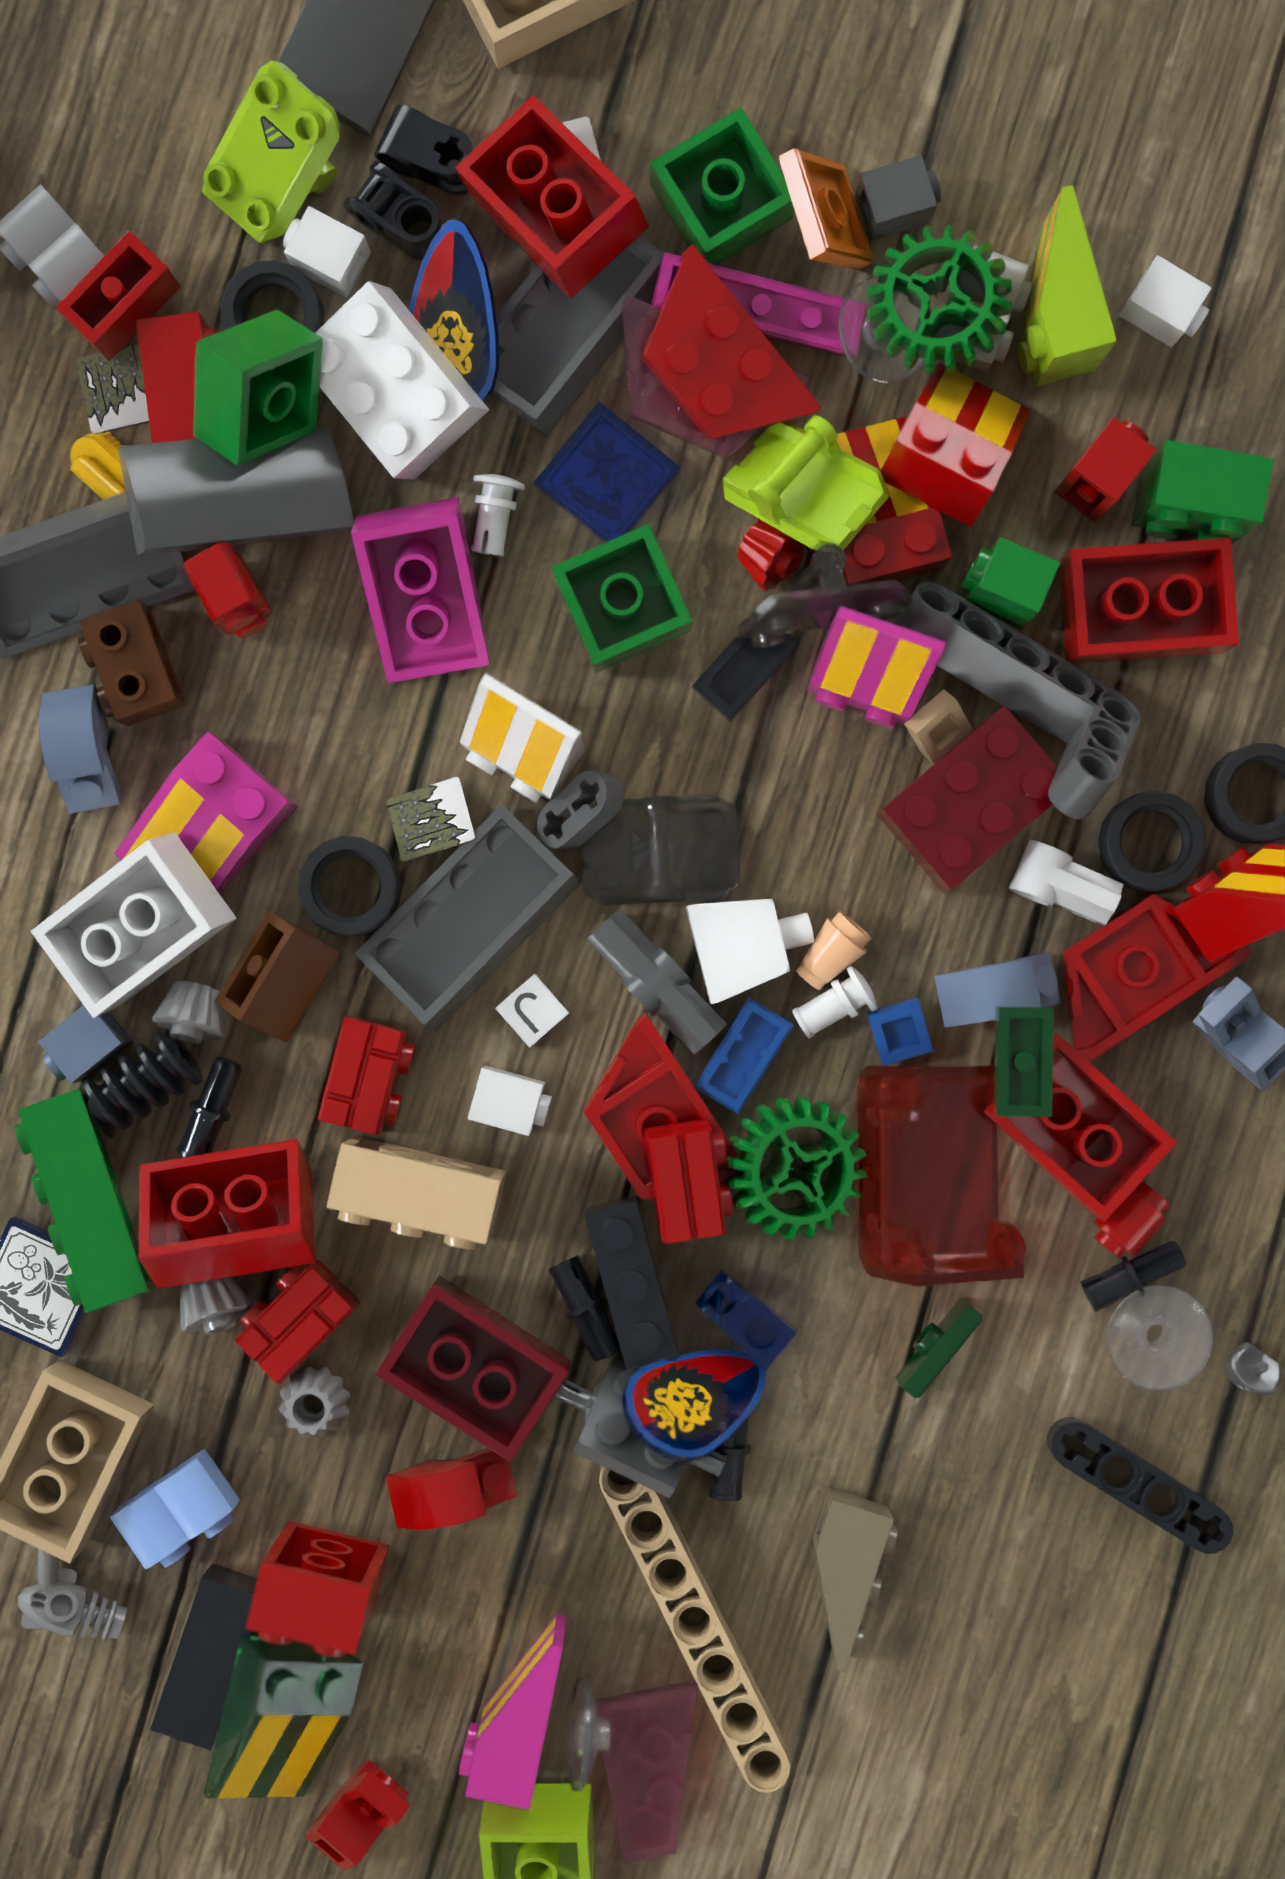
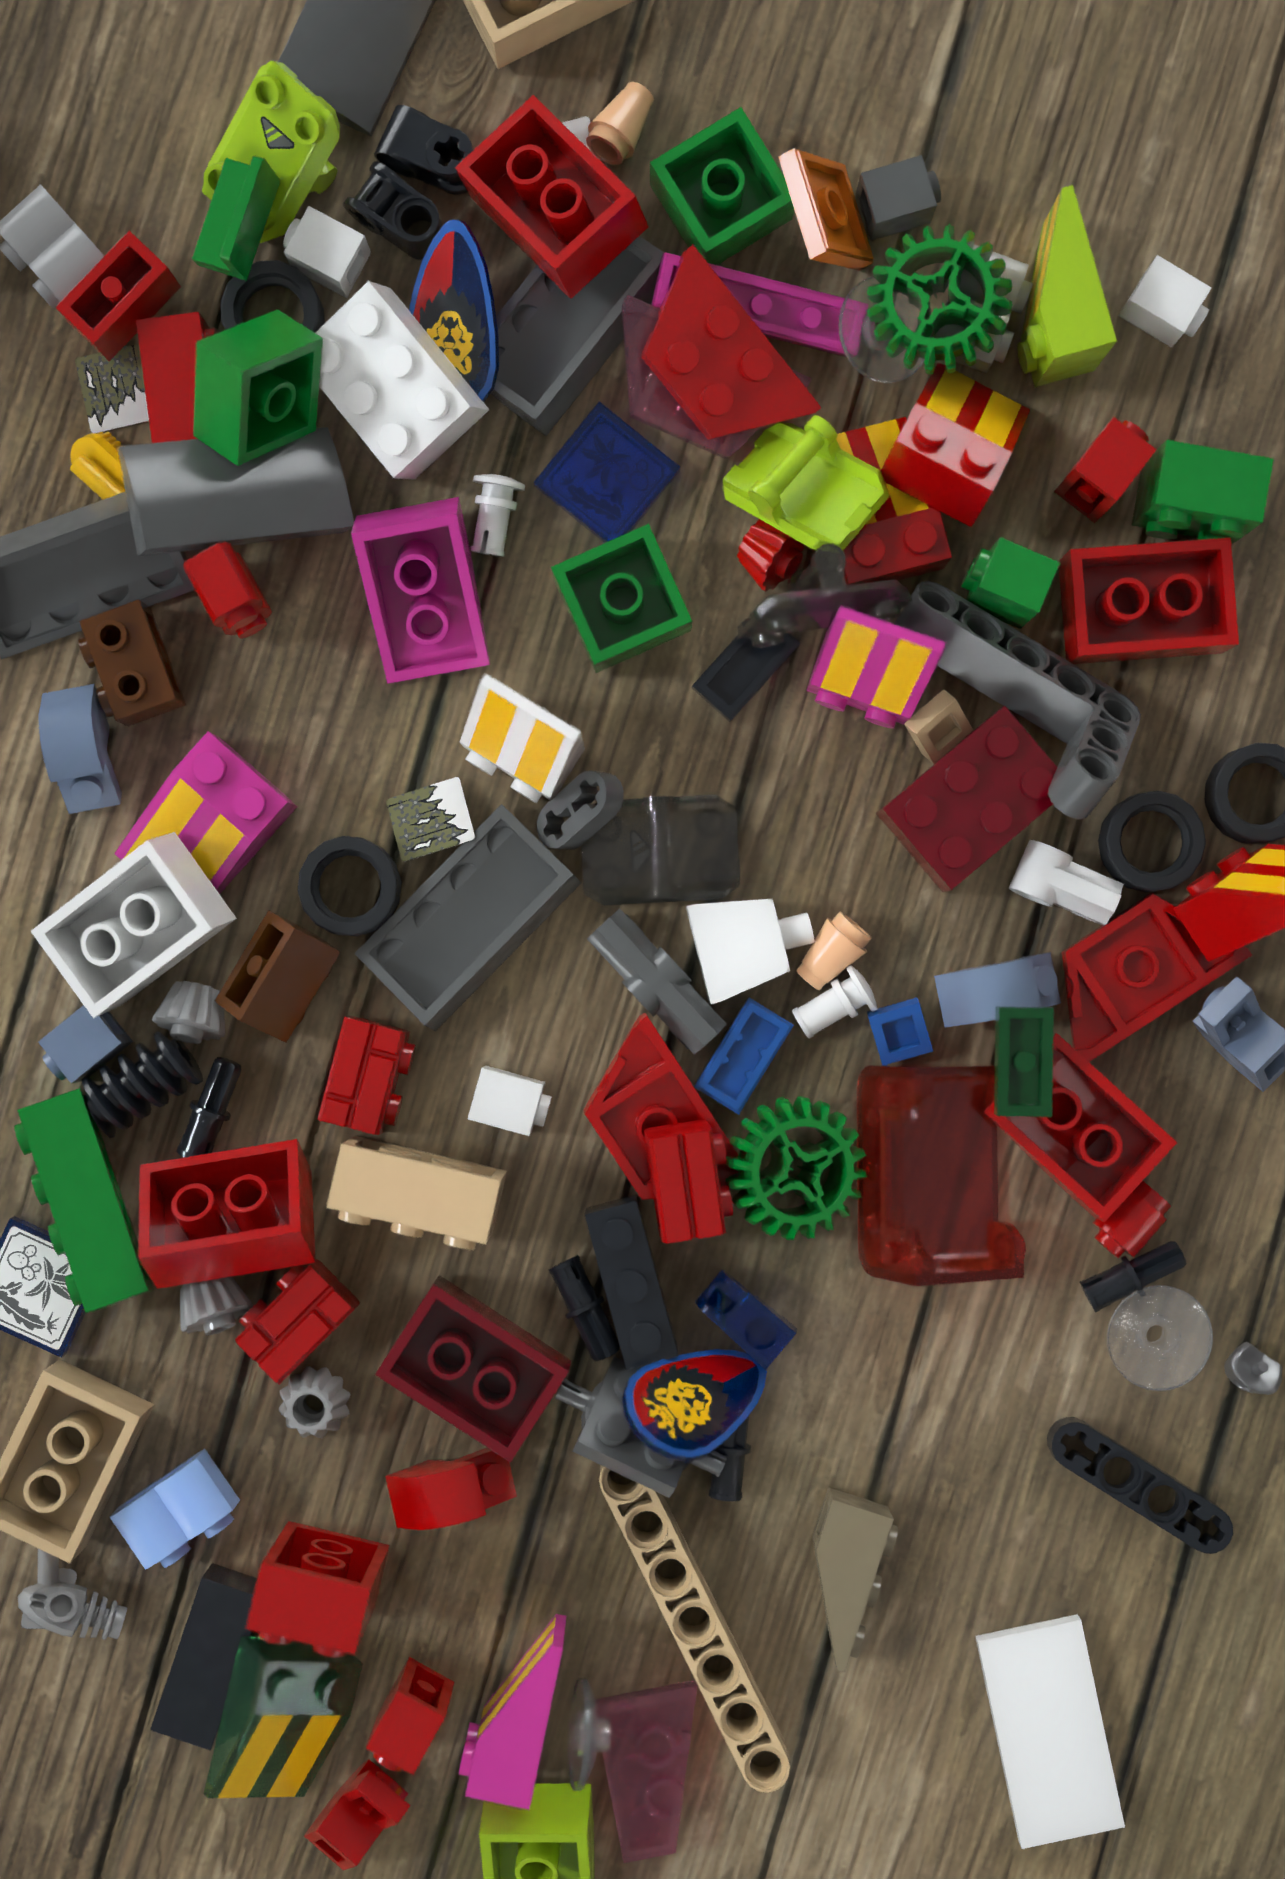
white tile [495,974,569,1048] -> none
dark green plate [895,1297,983,1399] -> none
none -> green panel [192,155,280,281]
none -> red brick [365,1657,455,1775]
none -> light nougat cone [586,82,654,165]
none -> white tile [975,1614,1125,1849]

